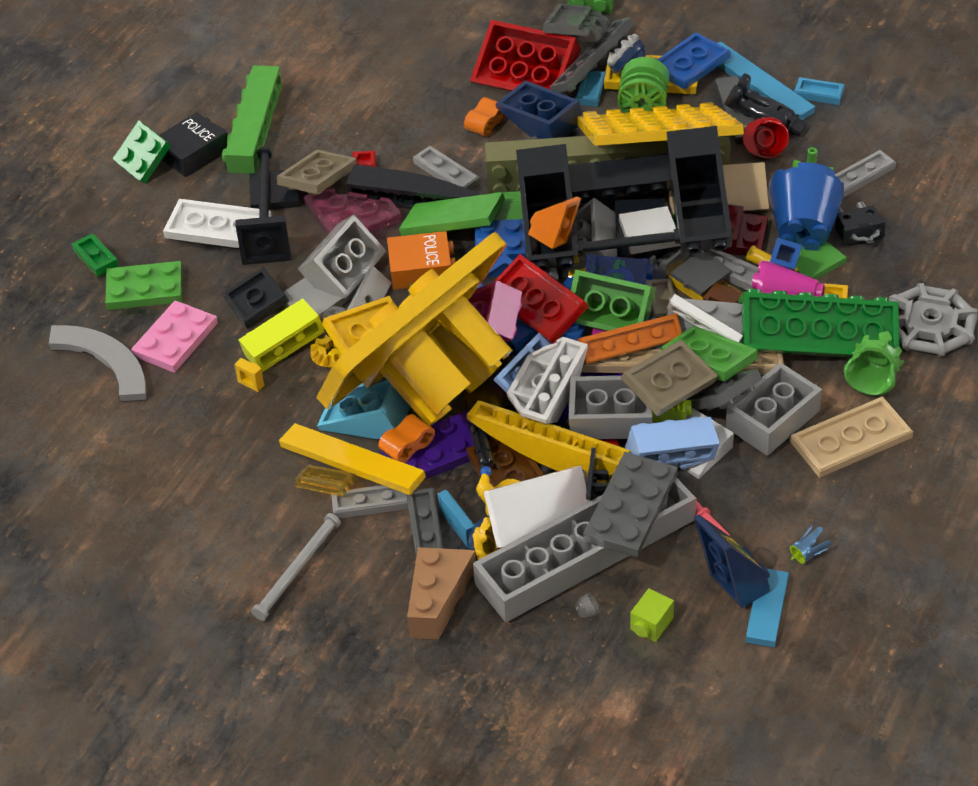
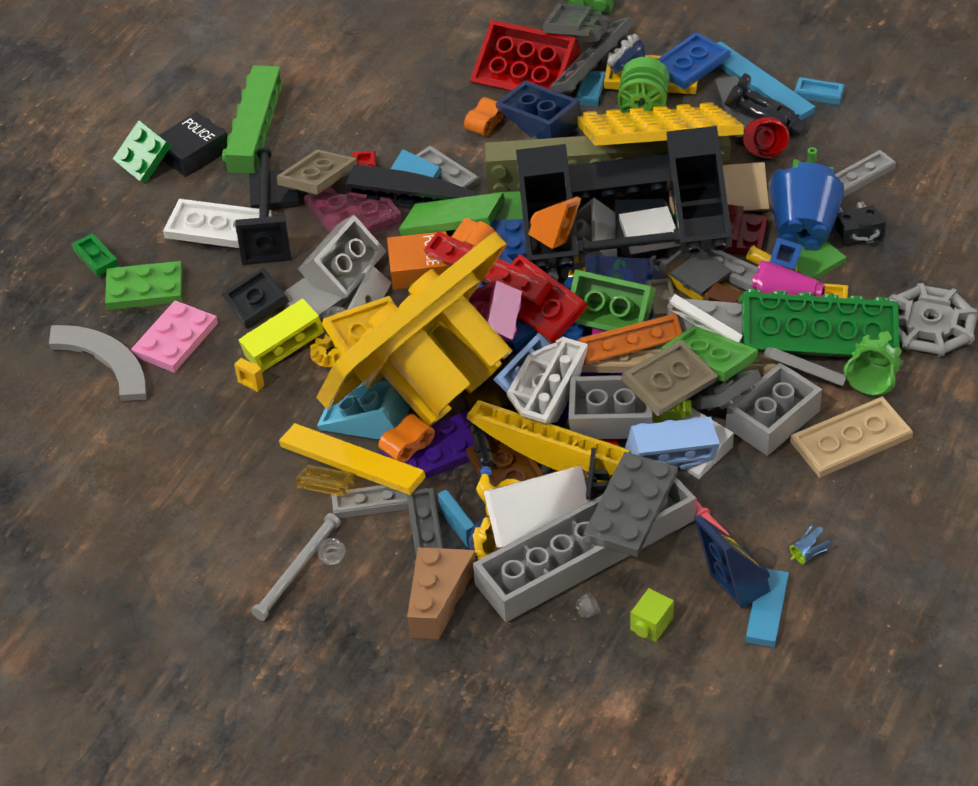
none -> clear plate [317,538,346,565]
none -> dark azure tile [391,149,442,178]
none -> red tile [423,231,553,307]
none -> orange axle [451,218,496,247]
none -> light grey tile [763,347,846,386]

